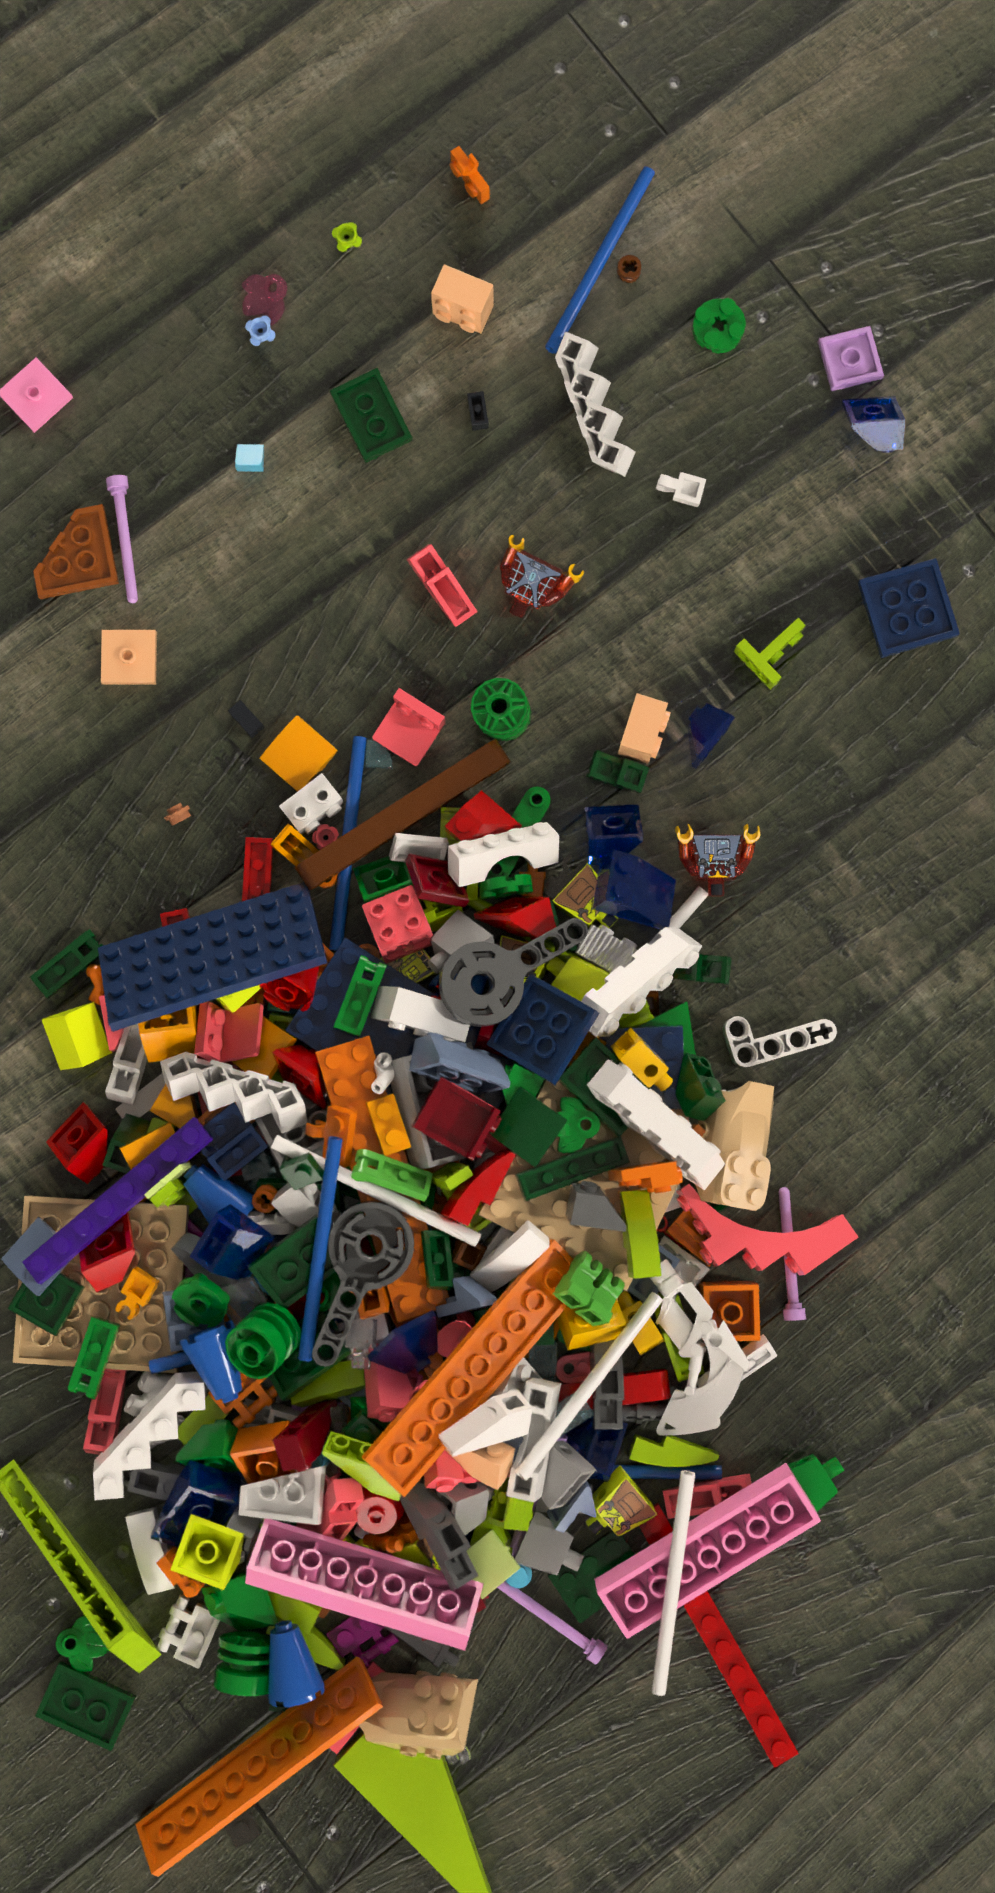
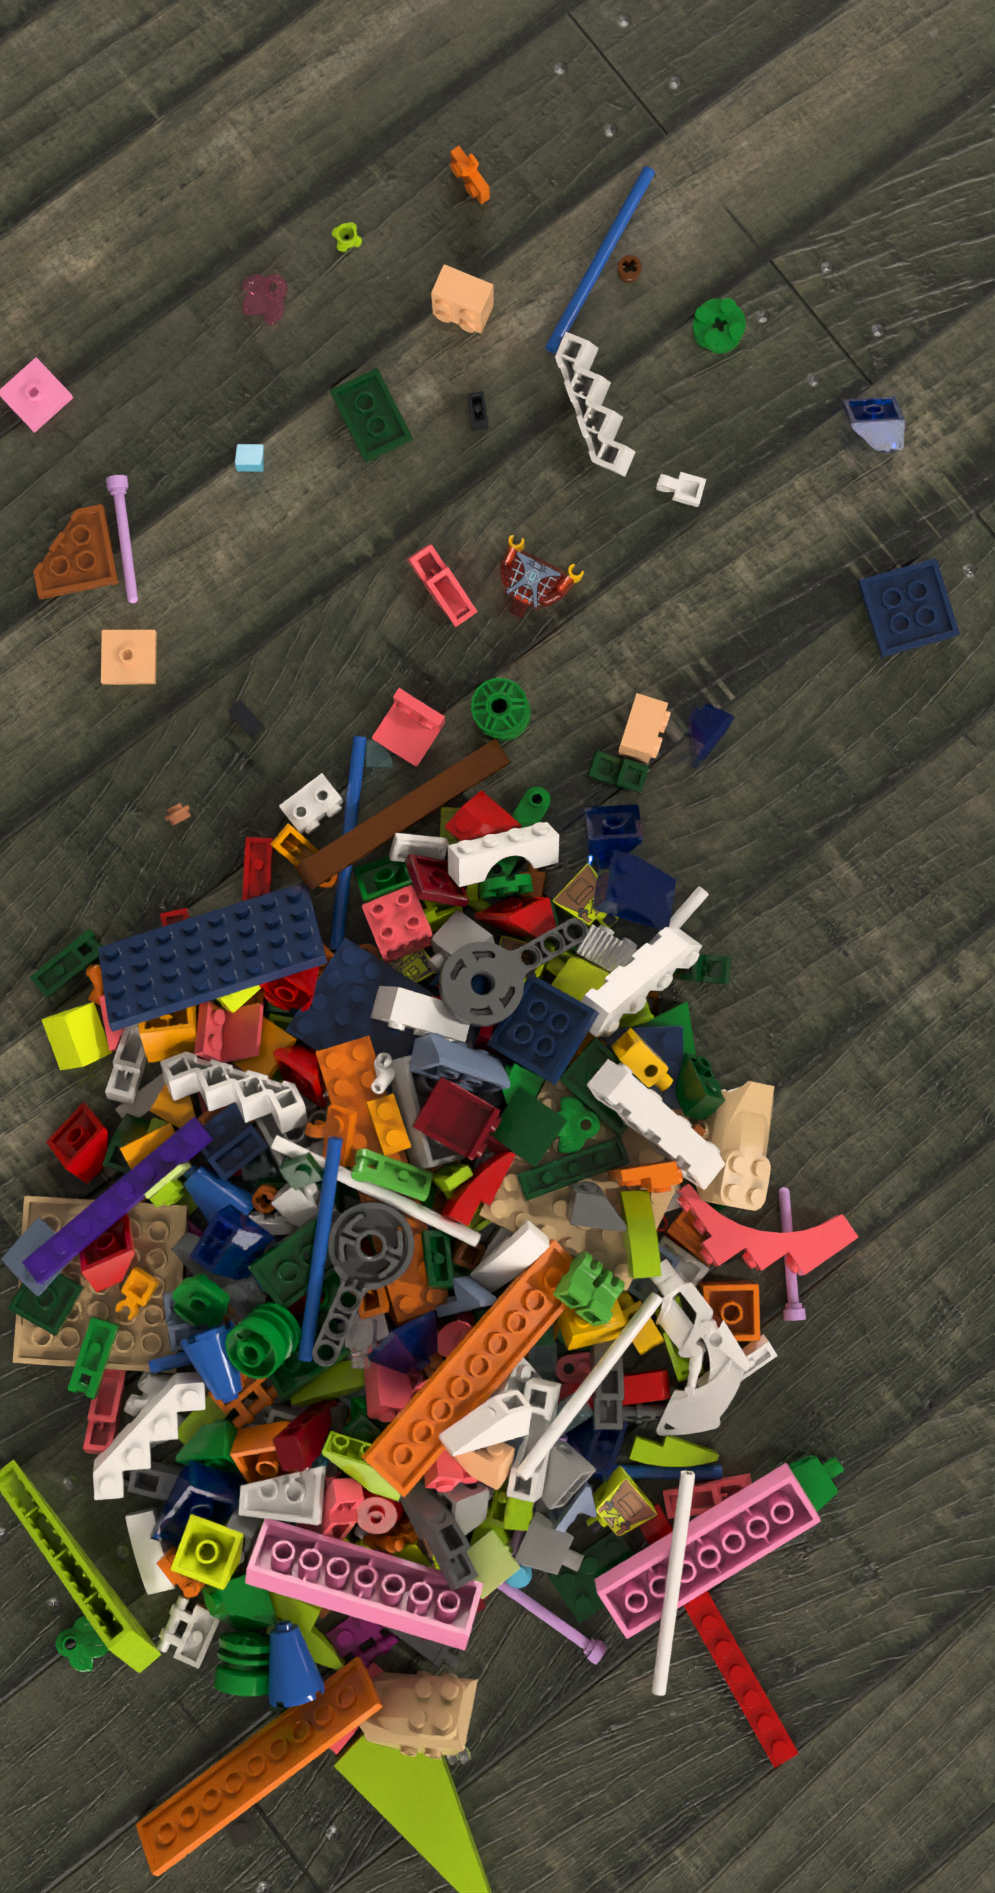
dark green plate [35,1661,136,1751] -> none
light blue plate [245,316,275,346] -> none
light orange slope [260,715,338,792] -> none
coral plate [312,824,339,850] -> none
green plate [334,955,387,1037] -> none
torso [675,824,760,897] -> none
white beam [723,1016,837,1068] -> none
lime bracket [734,618,806,690] -> none
lavender tile [818,326,884,391] -> none

